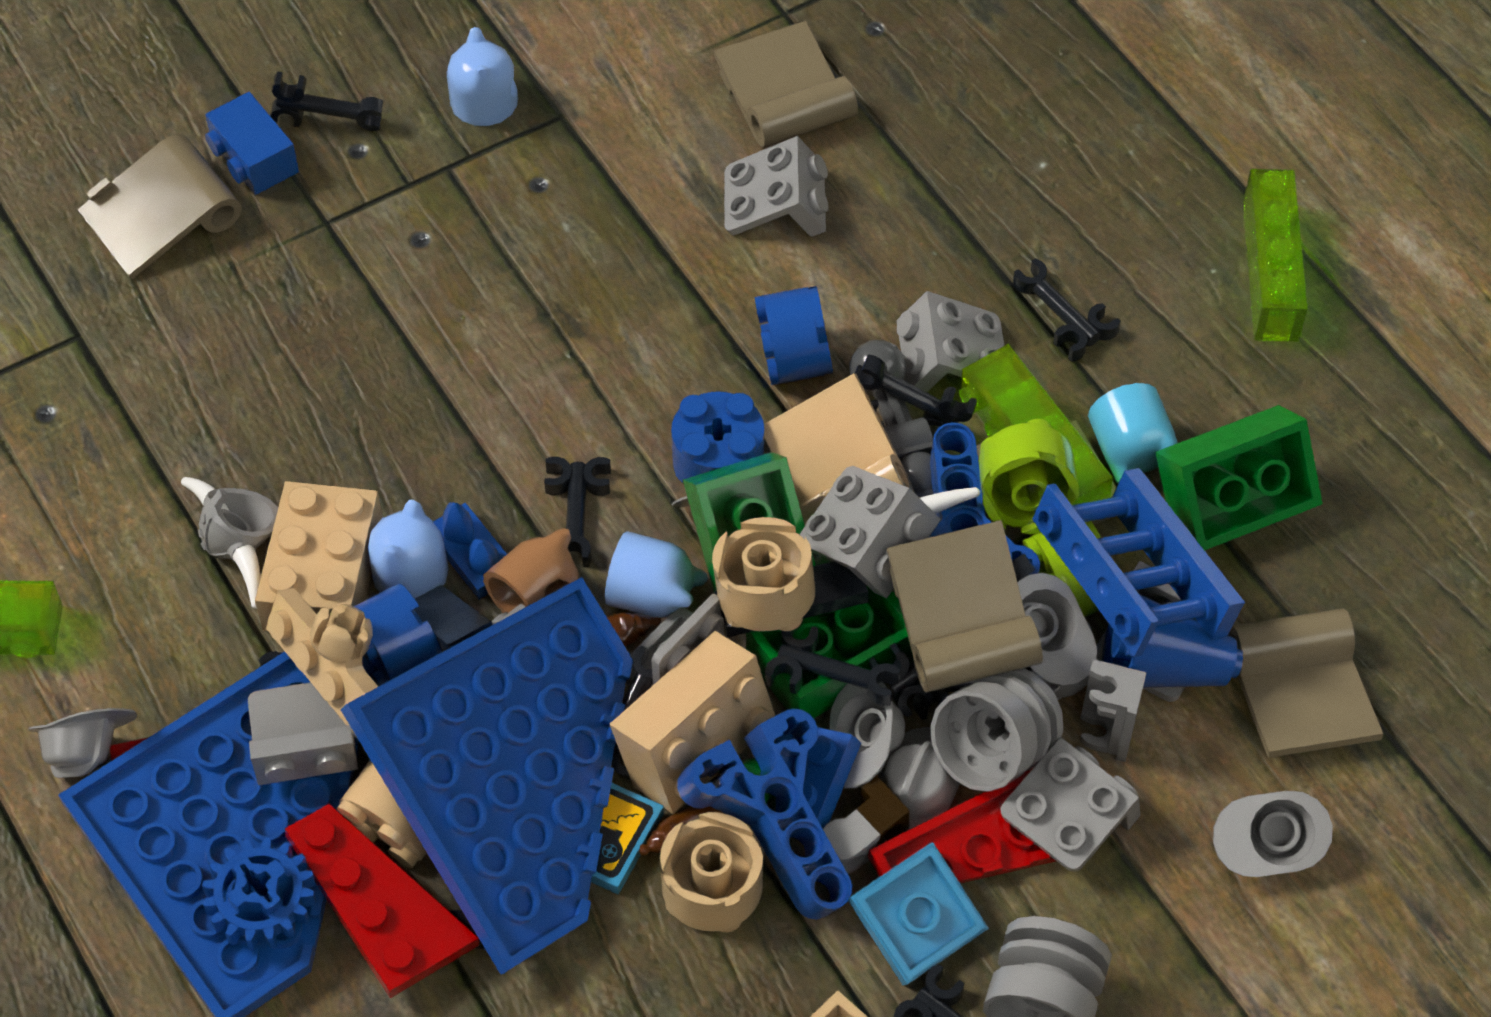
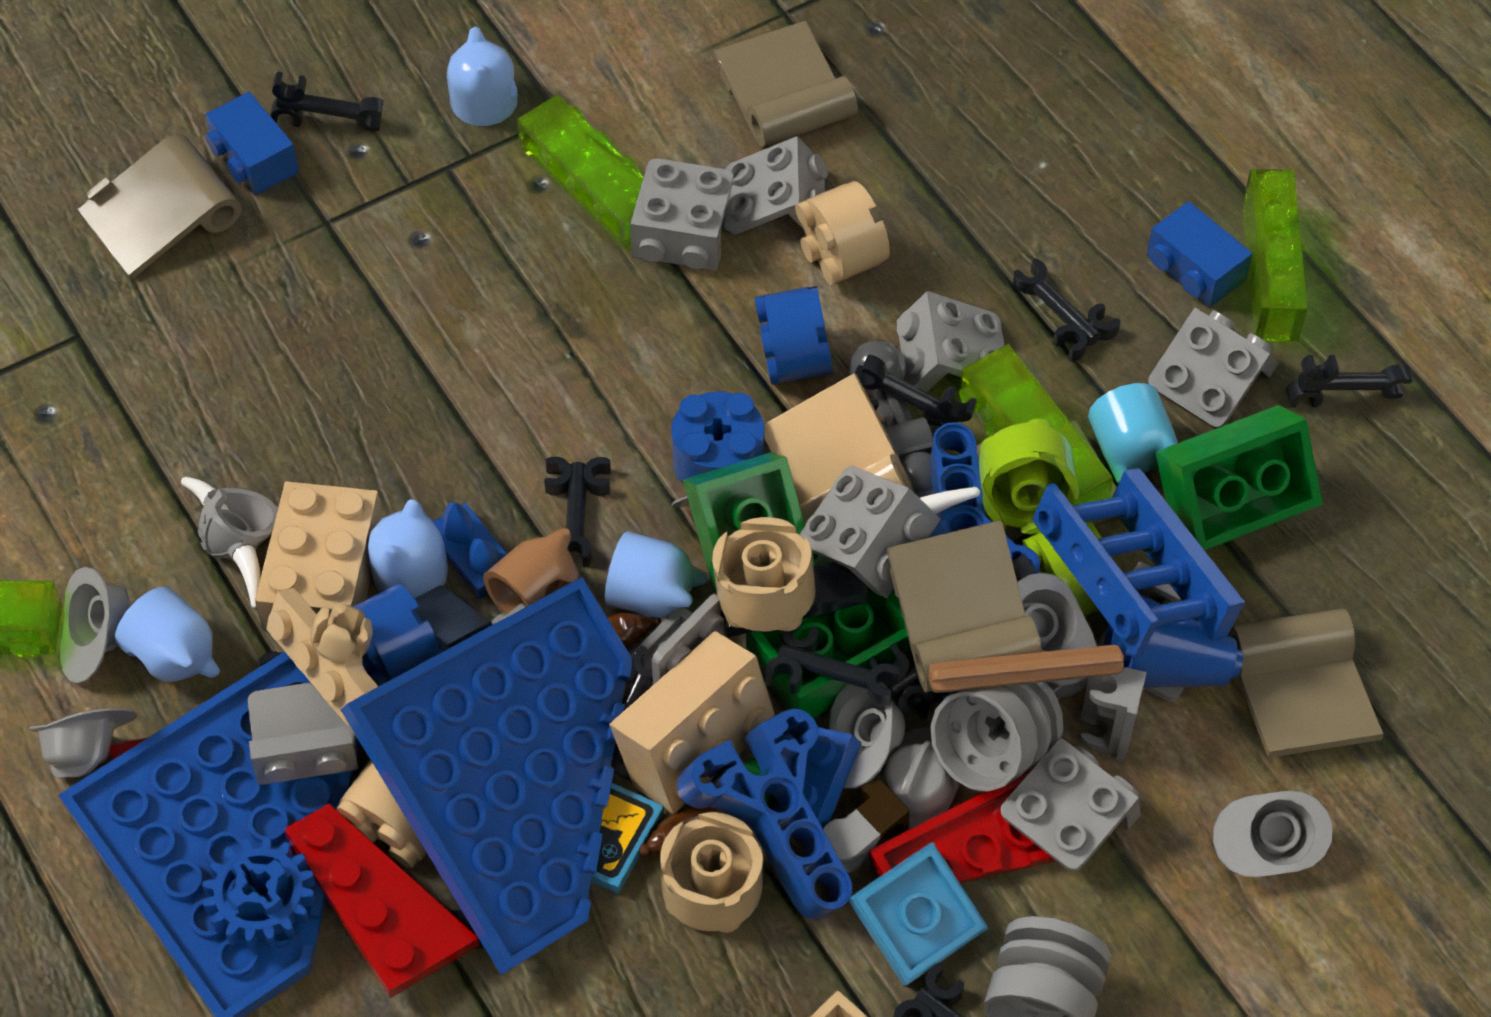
none -> light grey piece [60,567,131,683]
none -> light blue piece [115,586,220,682]
none -> clear neon green brick [517,94,644,250]
none -> light grey bracket [630,158,733,271]
none -> tan brick [795,181,890,285]
none -> medium nougat axle [928,645,1124,693]
none -> blue brick [1147,201,1253,308]
none -> light grey bracket [1148,307,1279,428]
none -> black bar [1286,355,1412,408]

